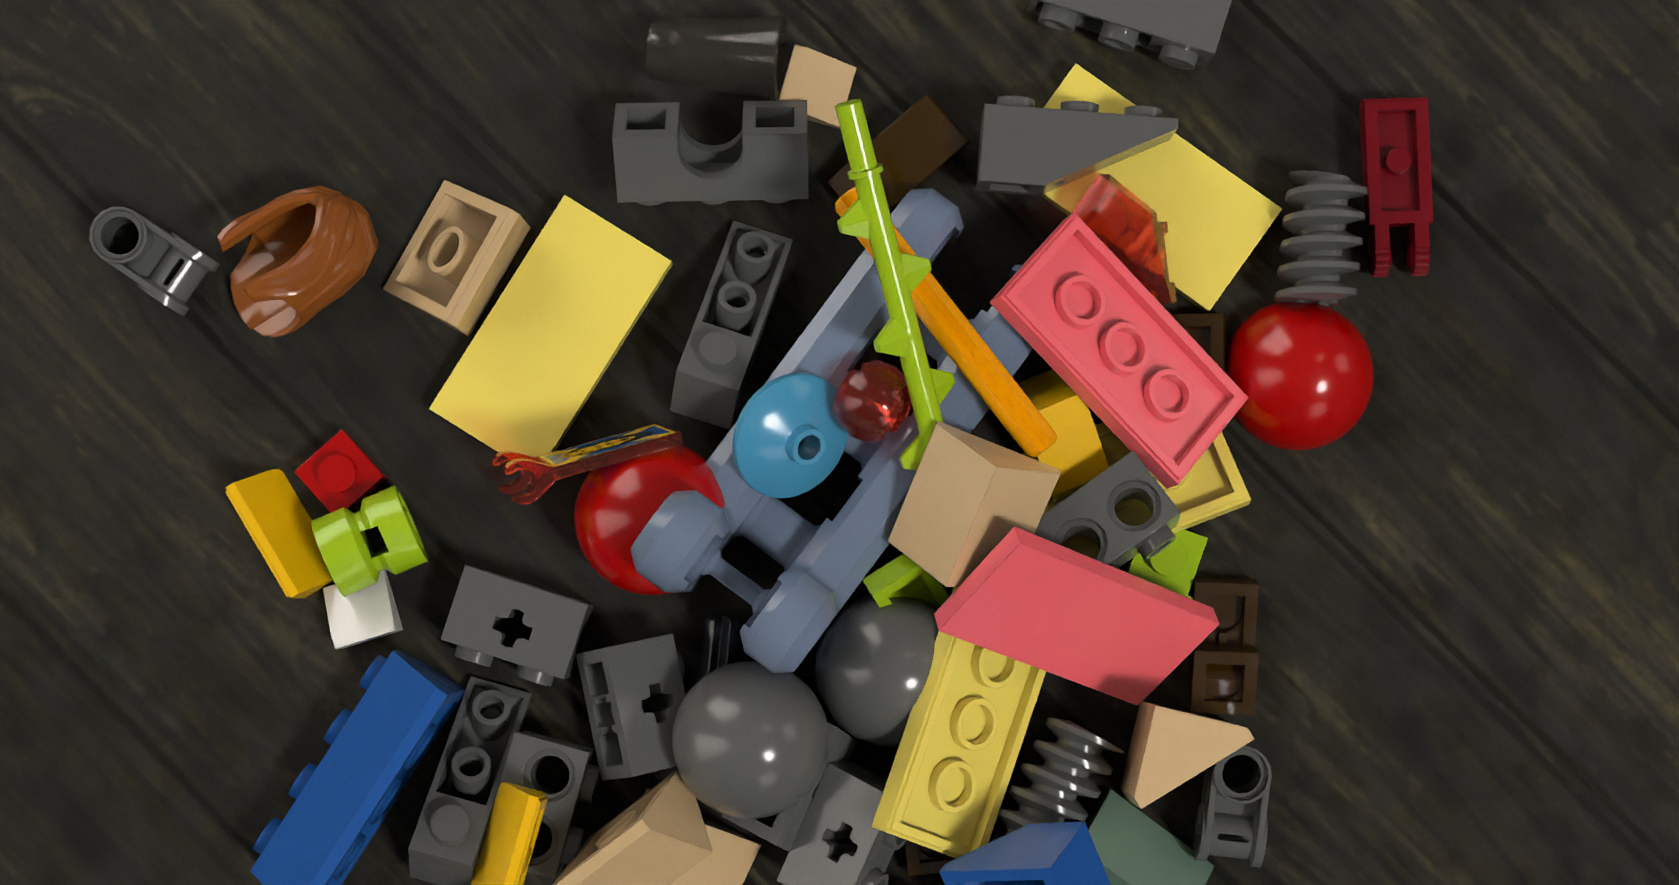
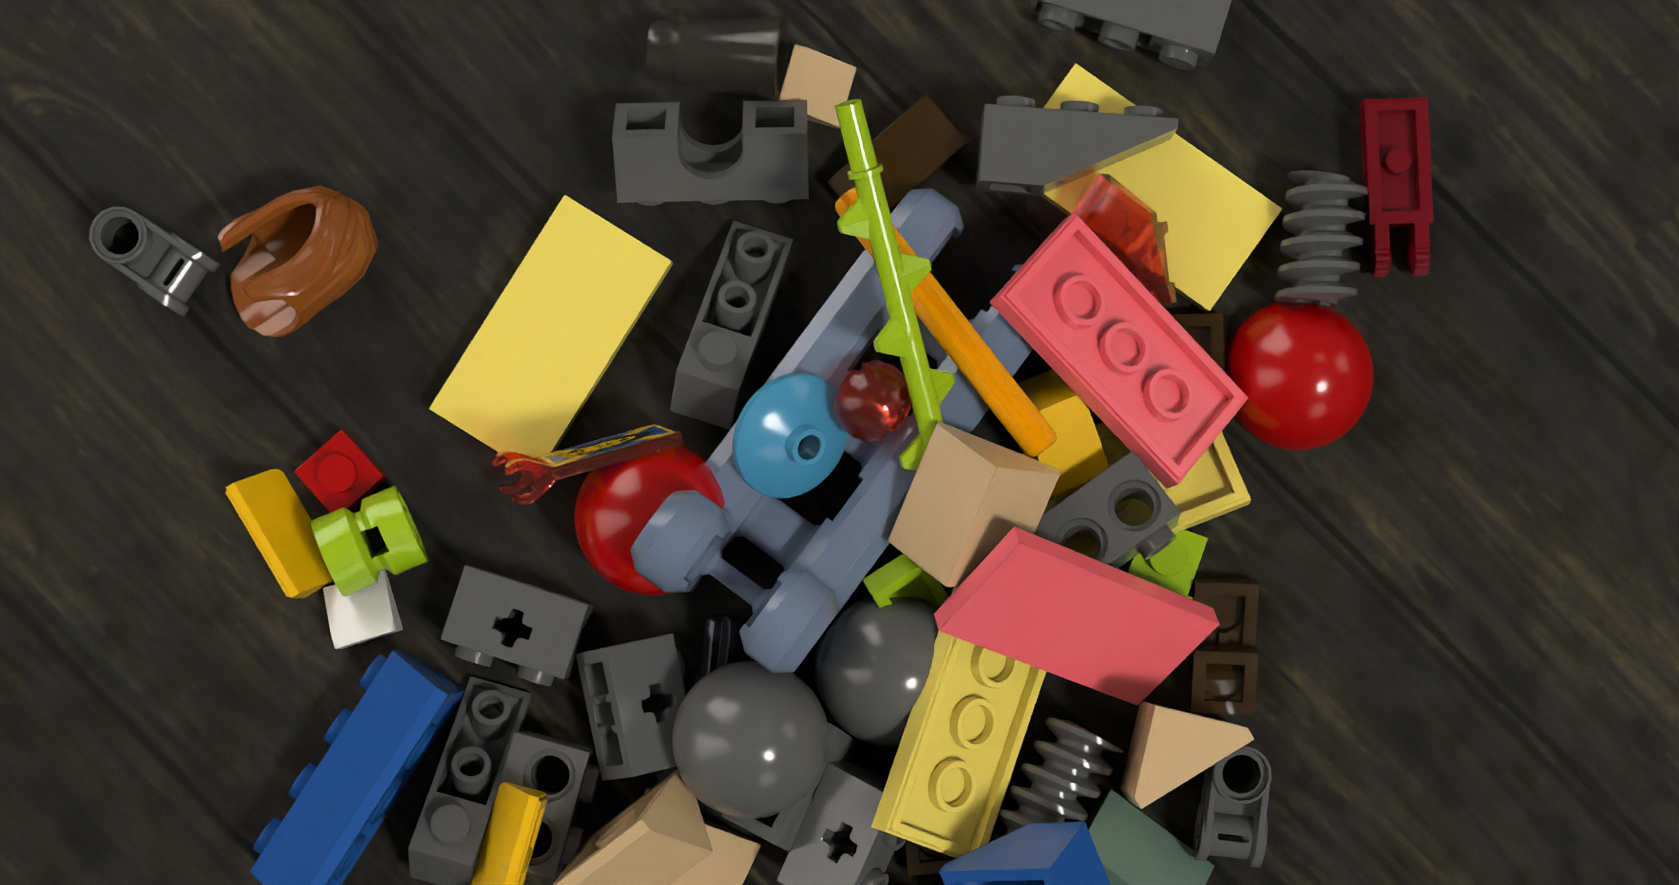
tan slope [383,180,531,337] -> none

